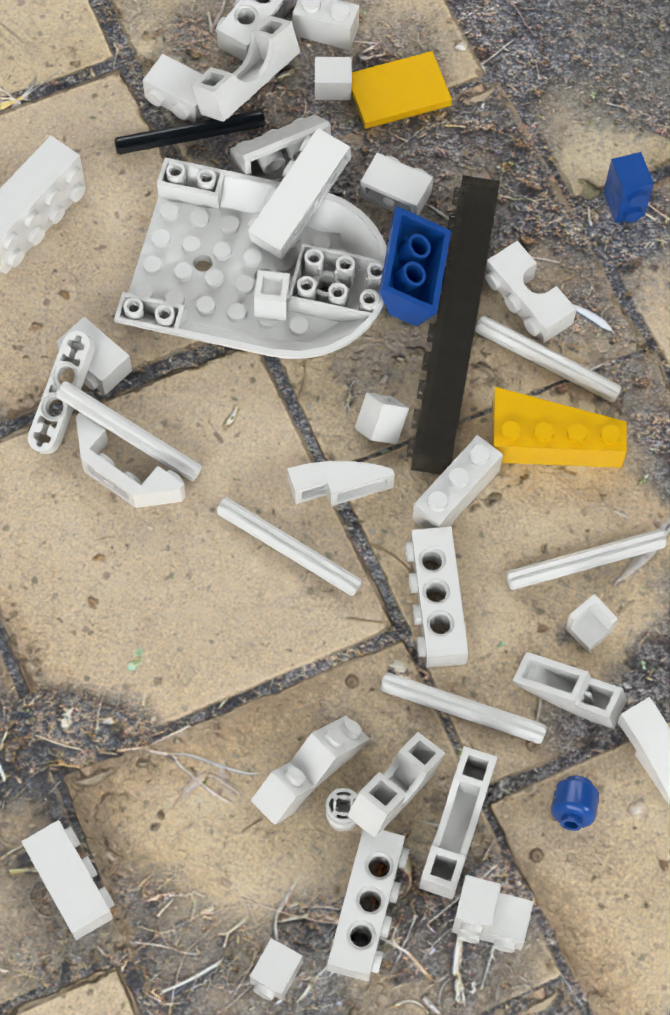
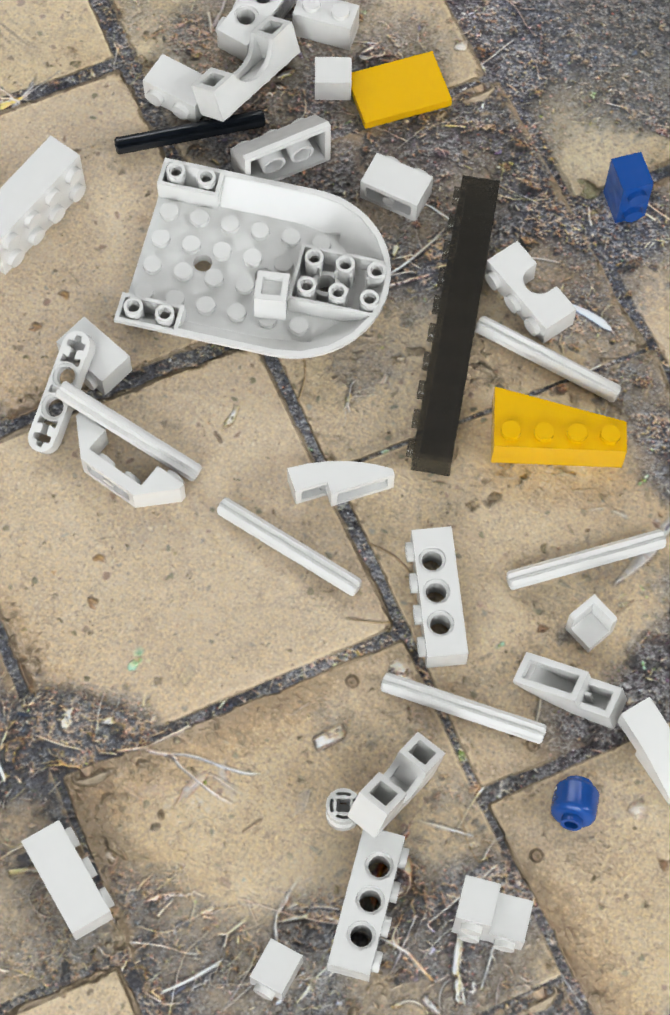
white brick [247,128,351,260] -> none
white arch [250,715,370,825] -> none
white panel [355,392,409,444] -> none
blue slope [379,206,451,326] -> none
white brick [412,435,503,529] -> none
white arch [419,746,498,900] -> none

